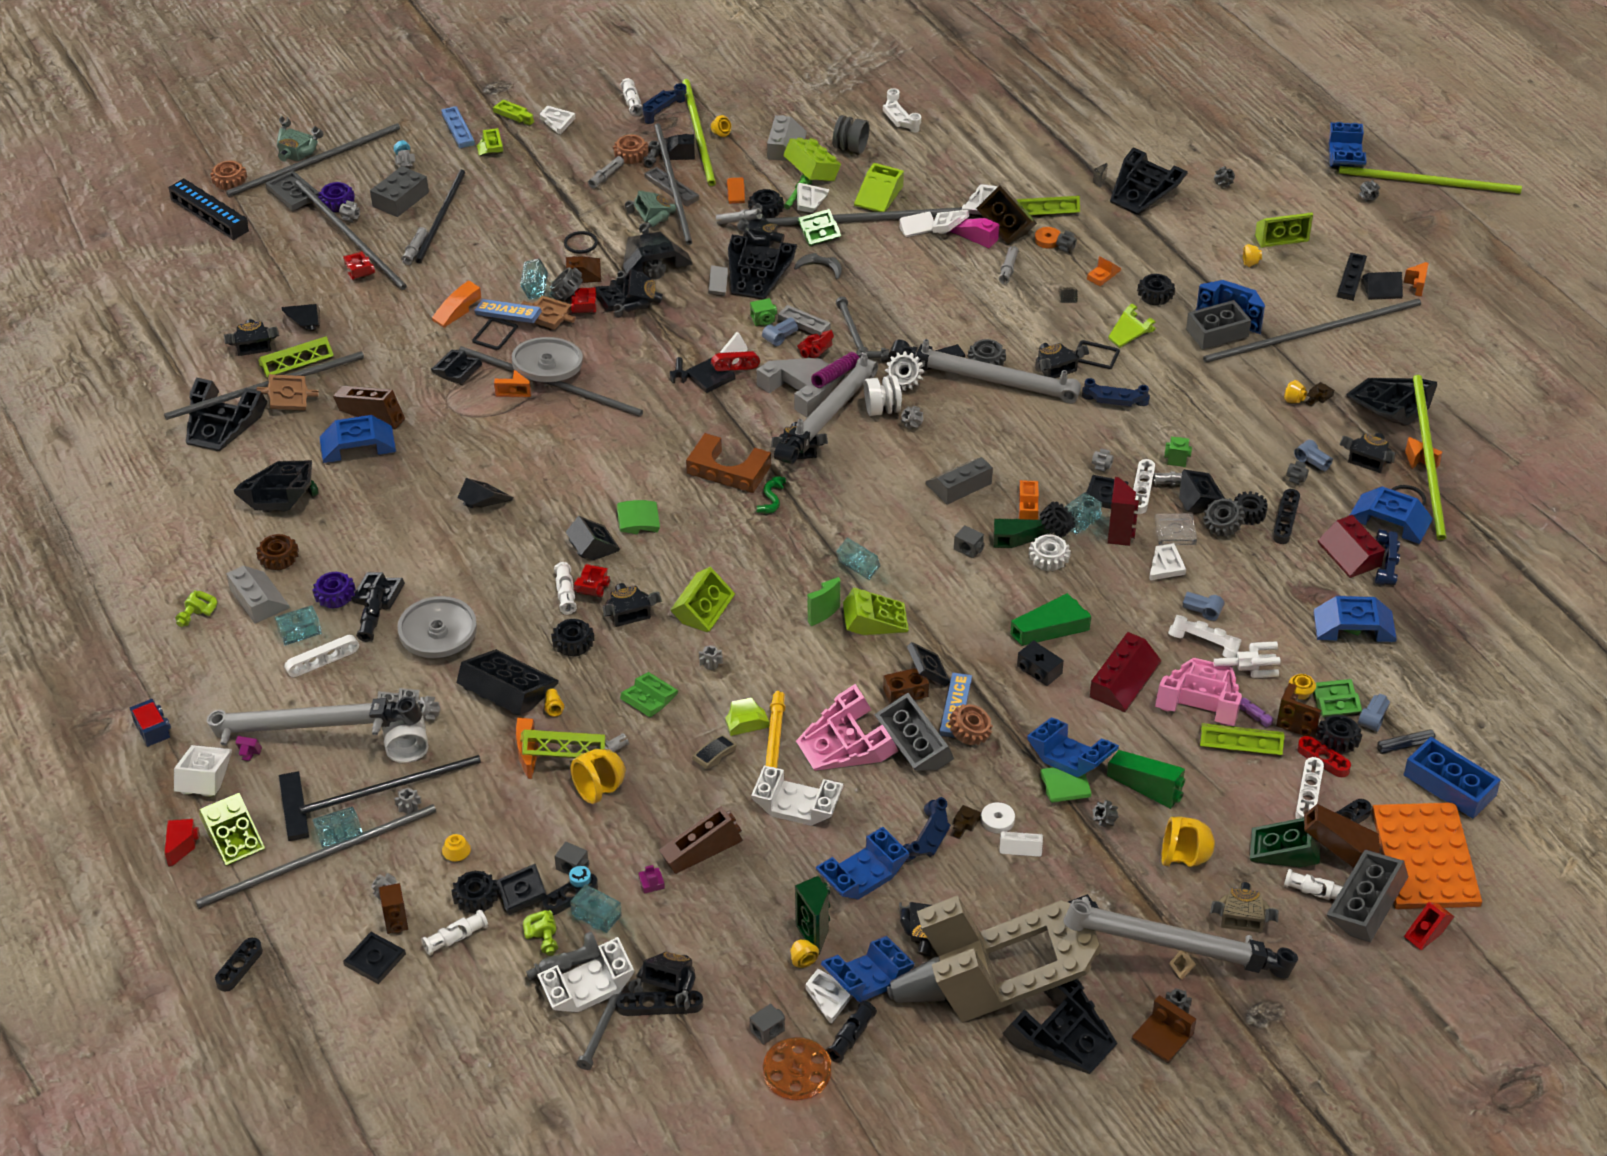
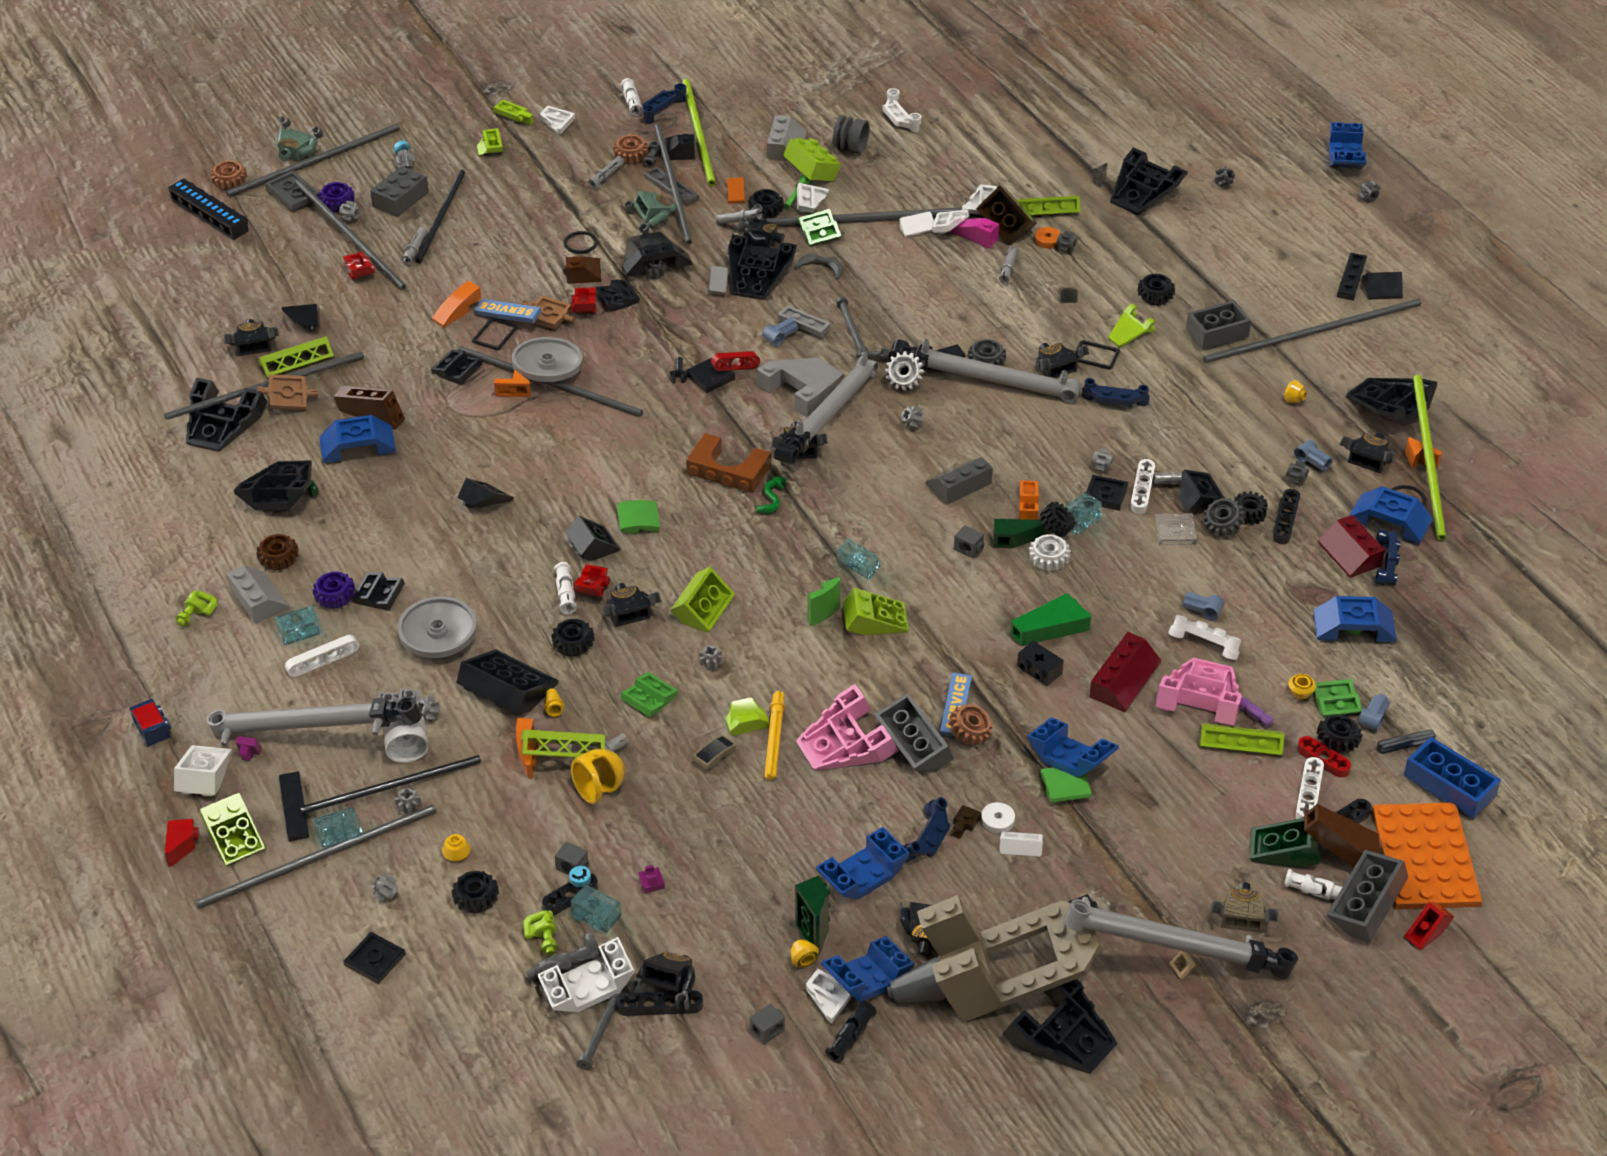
black beam [215,937,263,992] -> none
black piece [356,585,386,642] -> none
reddish brown brick [378,883,409,934] -> none
white piece [421,910,488,956] -> none
medium blue tile [441,106,475,148] -> none
black tile [497,864,548,915] -> none
clear light blue brick [520,258,548,300] -> none
dark grey gear [550,267,583,301] -> none
black torso [613,269,663,317] -> none
reddish brown slope [659,806,743,874] -> none
yellow cone [711,115,731,137] -> none
white slope [720,332,748,364] -> none
bright green brick [750,298,777,326] -> none
white slope [751,765,843,826] -> none
clear orange wedge [763,1037,831,1100] -> none
red cylinder [797,330,834,358] -> none
magenta piece [811,352,859,388] -> none
lime slope [854,163,904,212] -> none
white wheel [864,375,902,416] -> none
reddish brown brick [883,668,929,704] -> none
black tile [907,642,950,687] -> none
orange slope [1087,256,1121,287] -> none
dark grey gear [1092,800,1119,827] -> none
dark red slope [1107,477,1139,546] -> none
green slope [1107,750,1186,809] -> none
reddish brown bracket [1132,995,1196,1063] -> none
white wing [1149,543,1186,581] -> none
yellow piece [1161,816,1215,867] -> none
bright green brick [1164,436,1192,467] -> none
dark grey gear [1165,988,1192,1013] -> none
blue slope [1196,280,1265,334] -> none
white plant [1214,641,1280,678] -> none
yellow cone [1243,244,1262,267] -> none
lime slope [1255,213,1313,248] -> none
reddish brown bracket [1276,683,1321,739] -> none
dark brown plate [1305,382,1335,406] -> none
lime piece [1339,166,1522,194] -> none
orange slope [1404,262,1429,297] -> none

